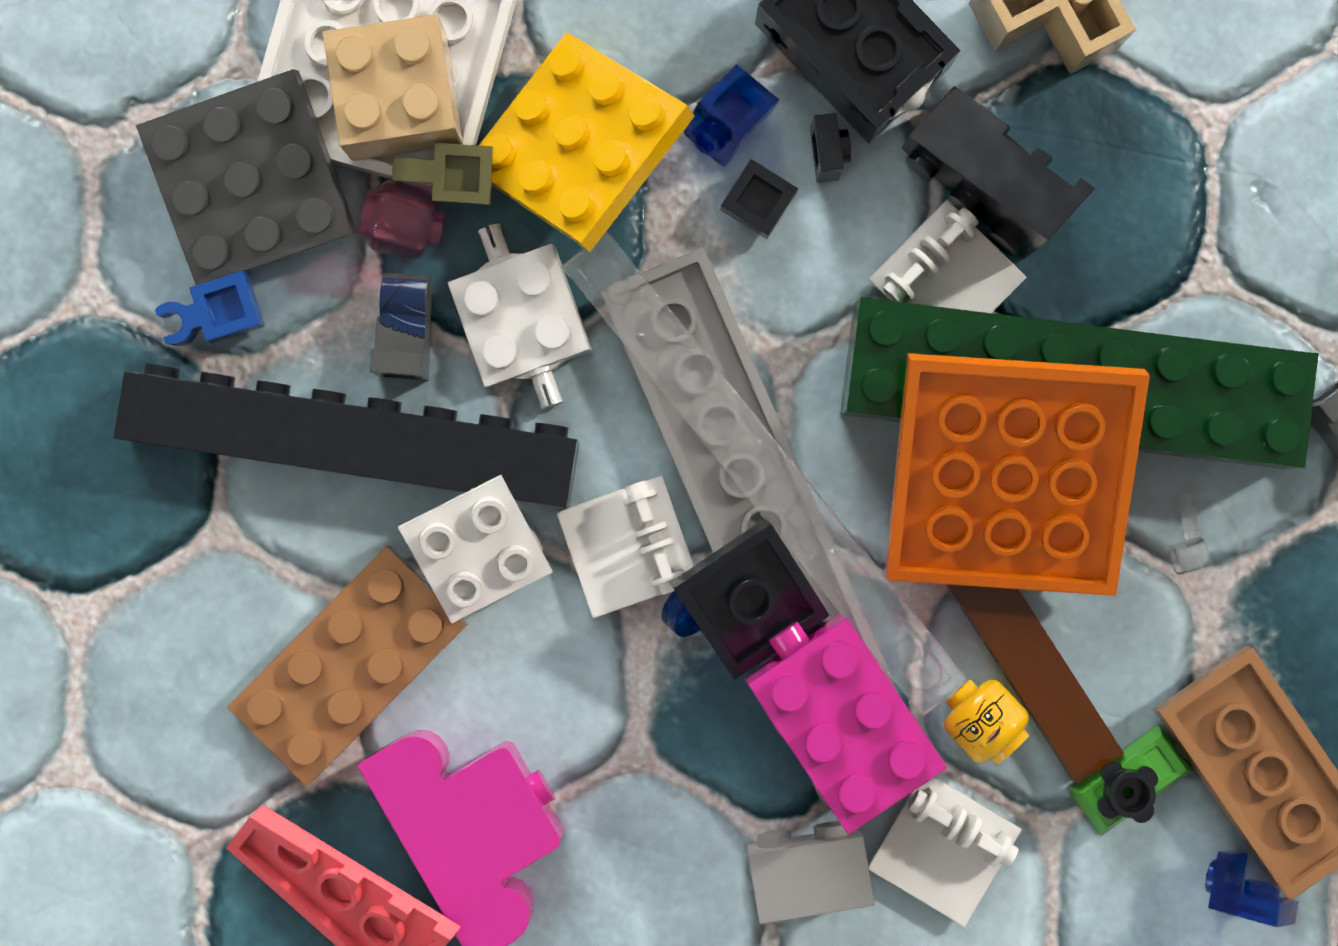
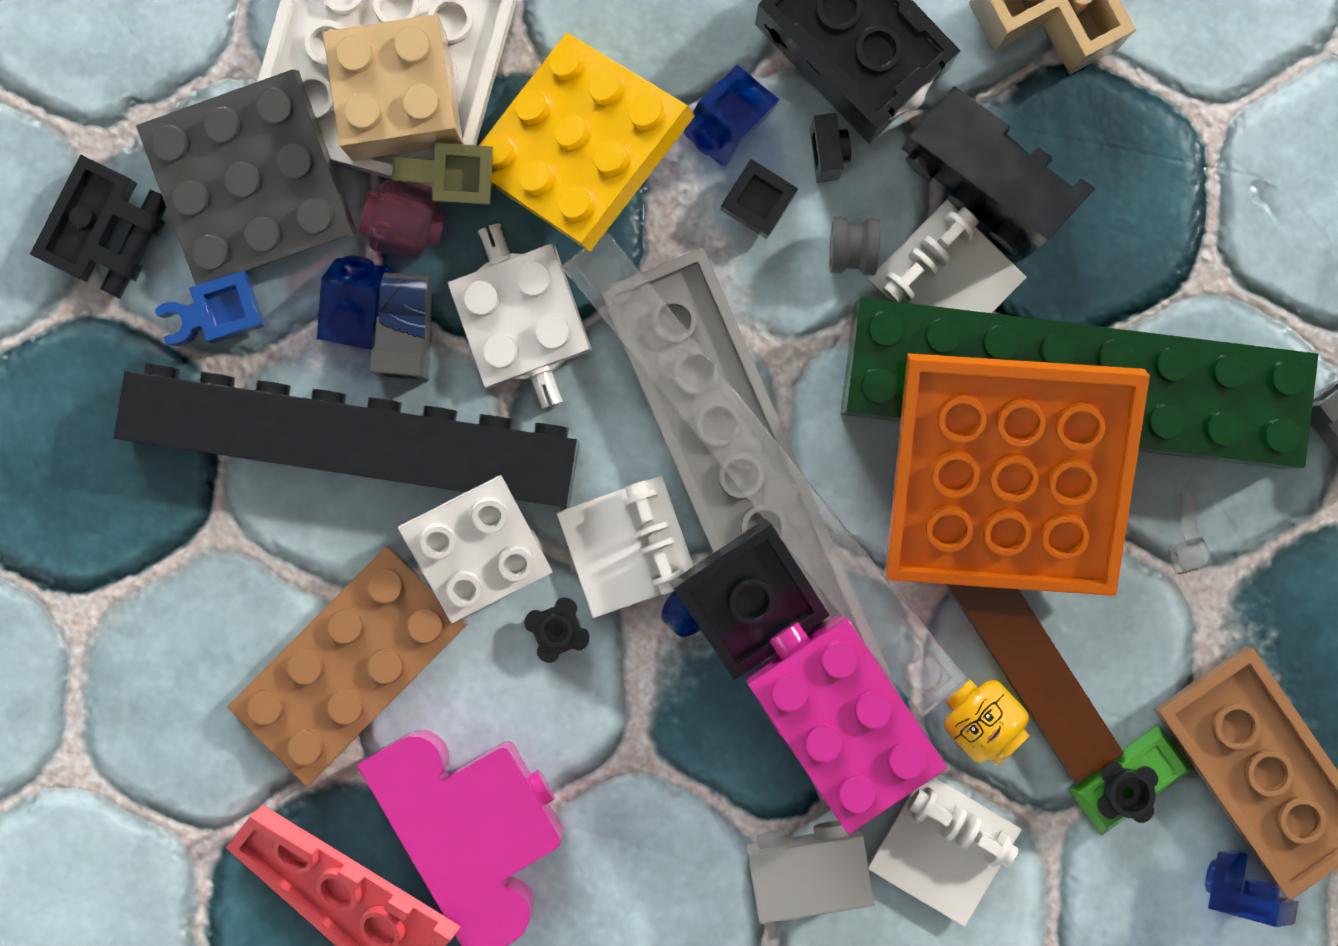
none -> black plate [30,154,167,299]
none -> clear blue bracket [317,255,389,350]
none -> black plate [524,597,590,663]
none -> dark grey wheel [829,217,880,276]

